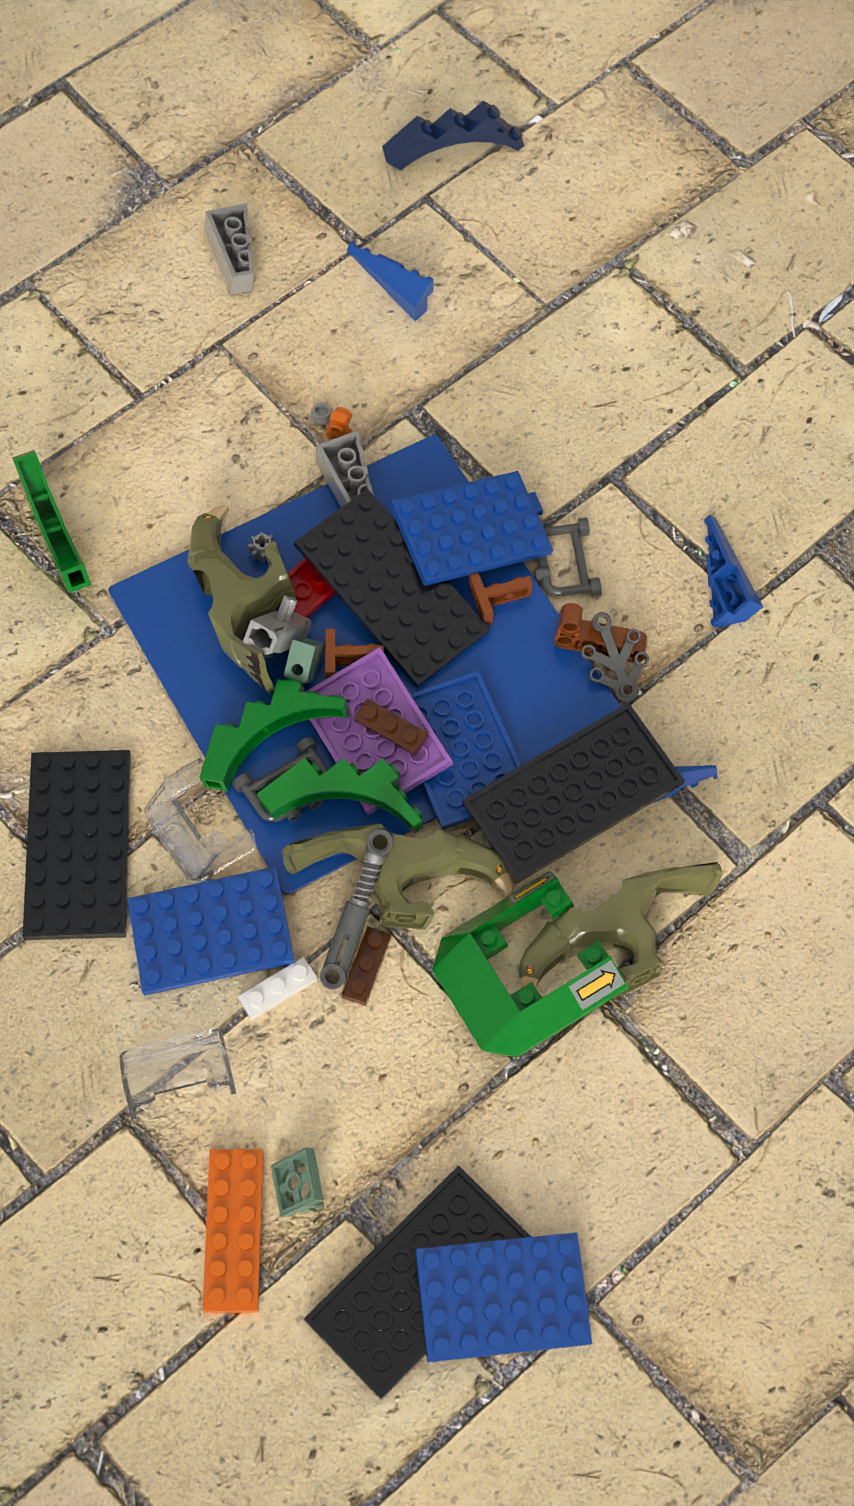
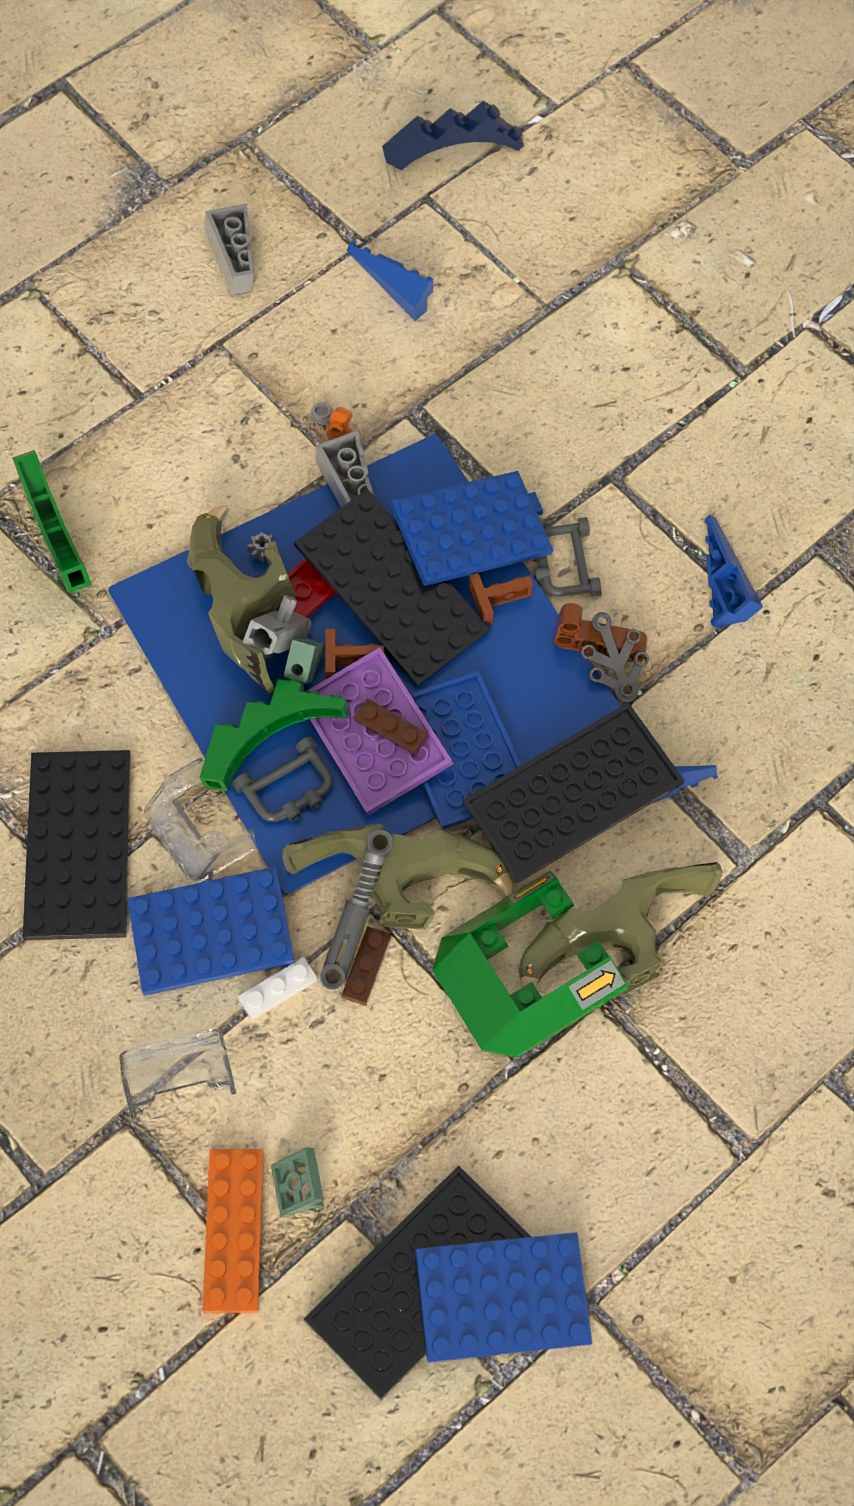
green arch [257,758,423,834] -> none

